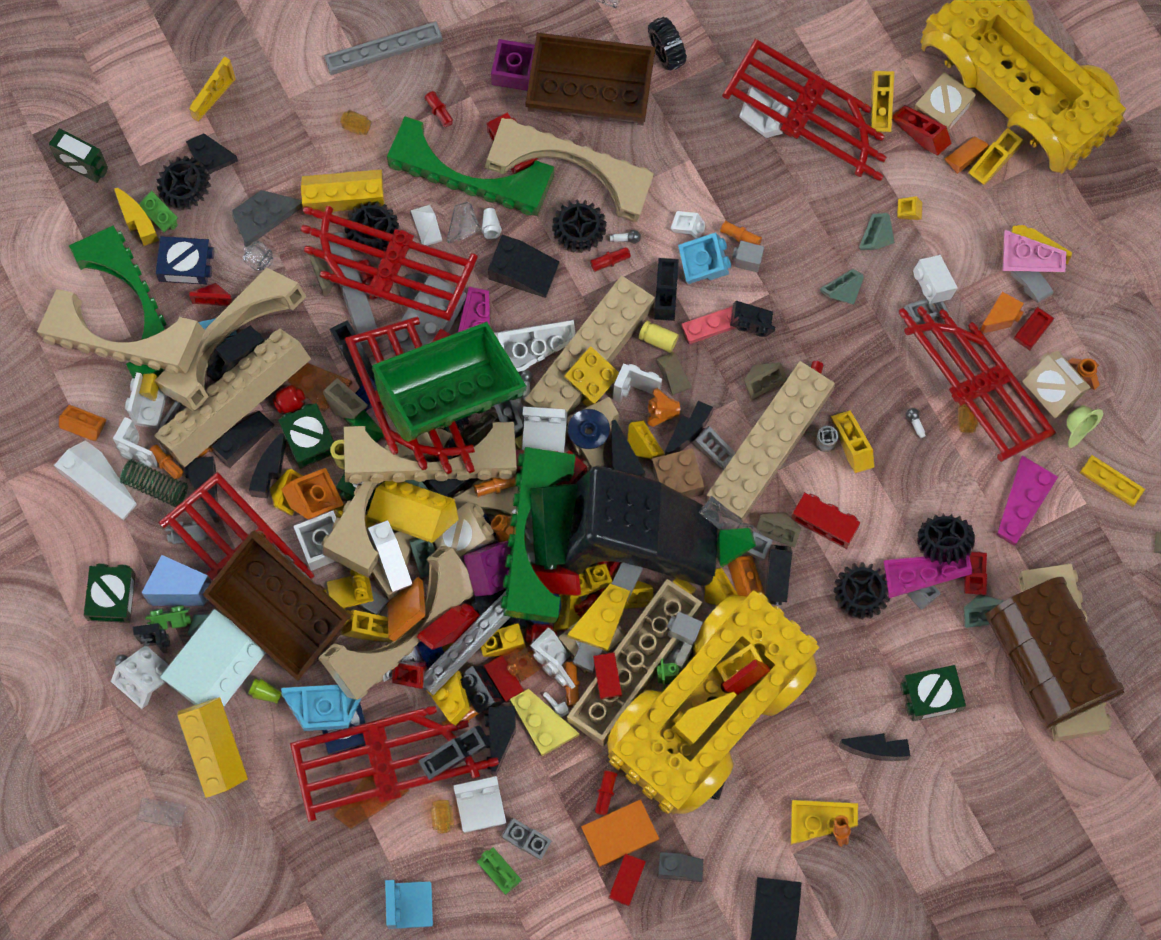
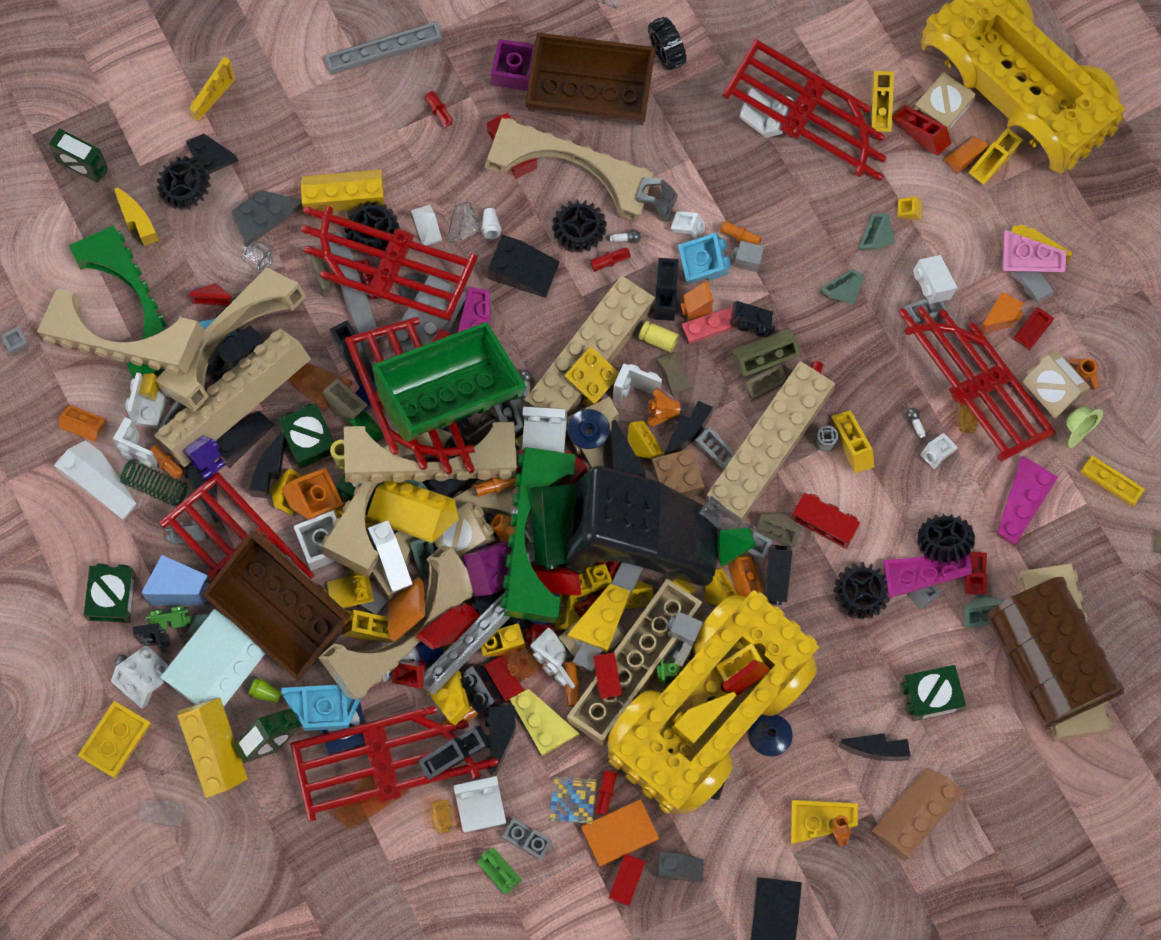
bright green hinge [139,191,178,233] -> none
dark blue brick [155,236,215,285] -> none
red head [273,385,306,414] -> none
clear yellow brick [340,110,371,135] -> none
medium azure bracket [385,880,433,929] -> none
green arch [387,116,554,216] -> none
white wedge [494,320,576,372] -> none
white hand [543,692,569,717] -> none
none -> light grey plate [0,326,29,355]
none -> yellow plate [77,701,151,779]
none -> dark purple brick [183,435,226,480]
none -> dark green brick [233,708,302,764]
none -> clear tile [549,776,597,824]
none -> dark grey piece [636,177,678,222]
none -> orange slope [680,282,713,321]
none -> olive brick [731,329,801,377]
none -> dark blue dish [749,714,793,757]
none -> nougat slope [871,767,964,862]
none -> white bracket [920,433,958,469]

